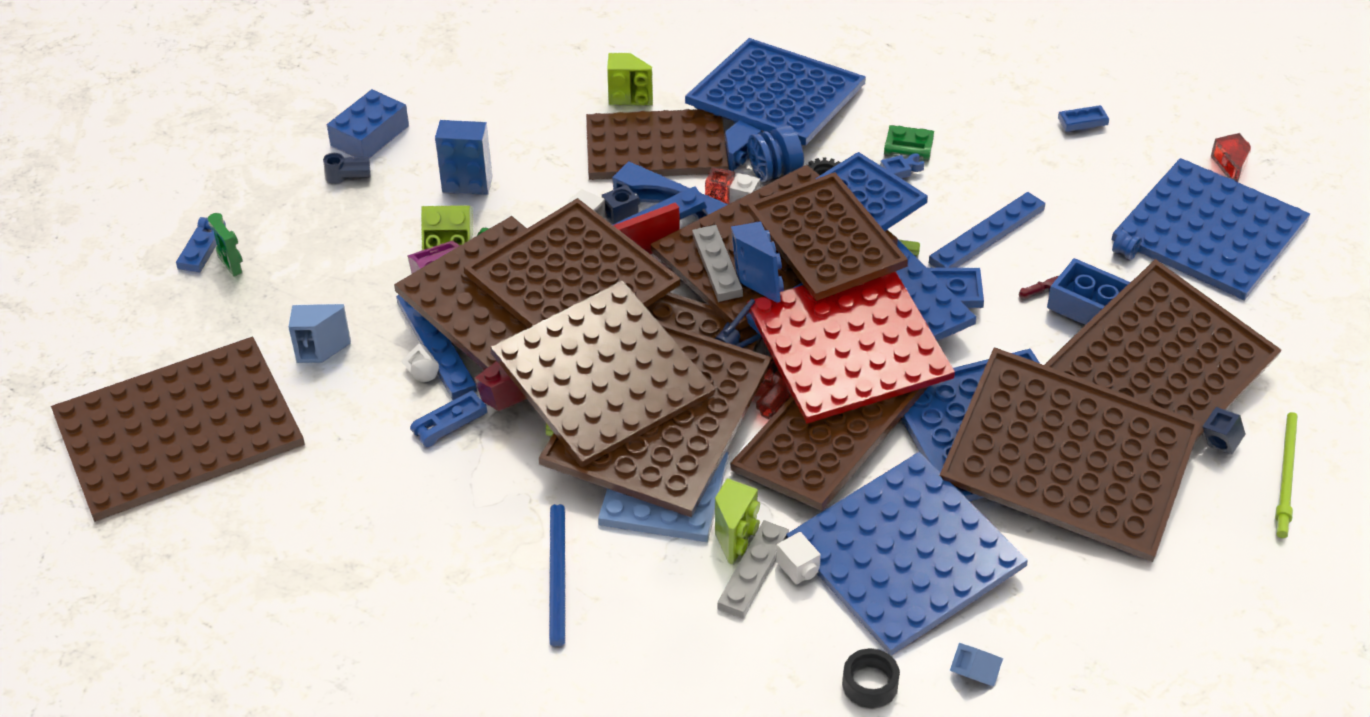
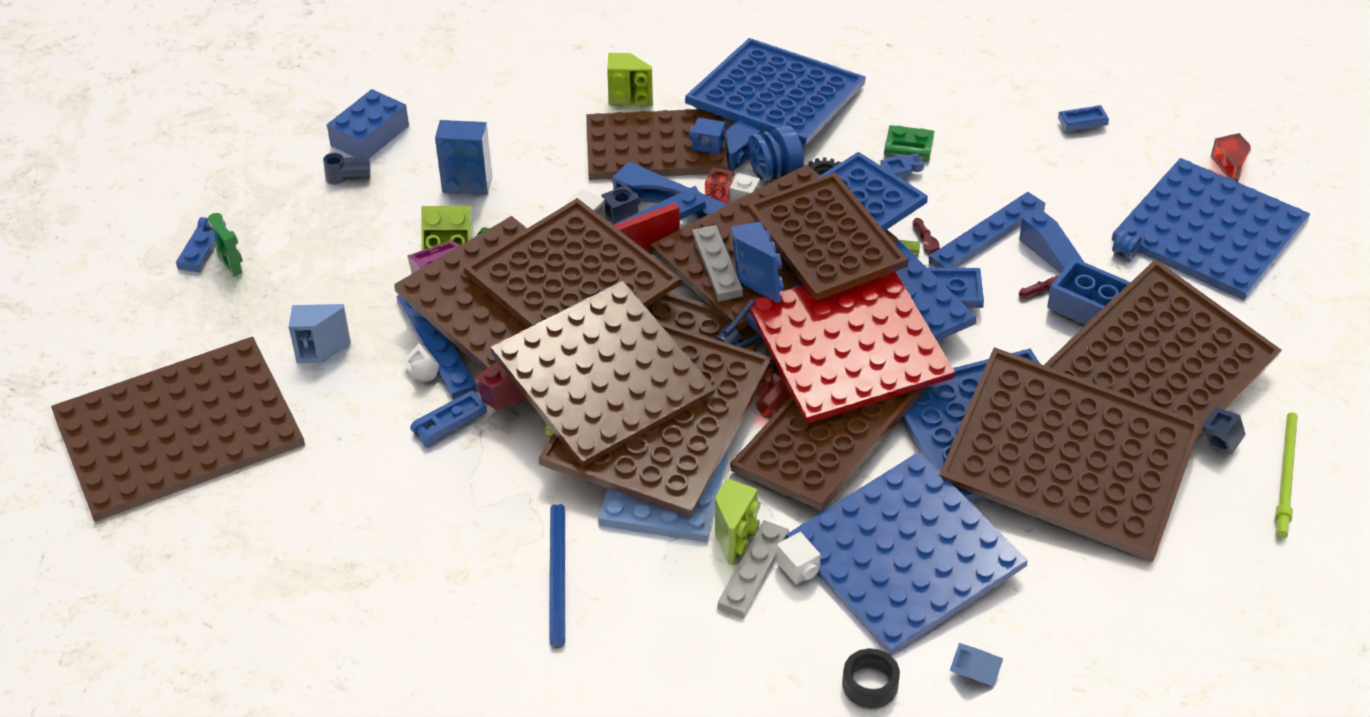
none -> blue brick [689,118,725,154]
none -> dark red piece [912,217,940,253]
none -> blue slope [1019,209,1084,273]

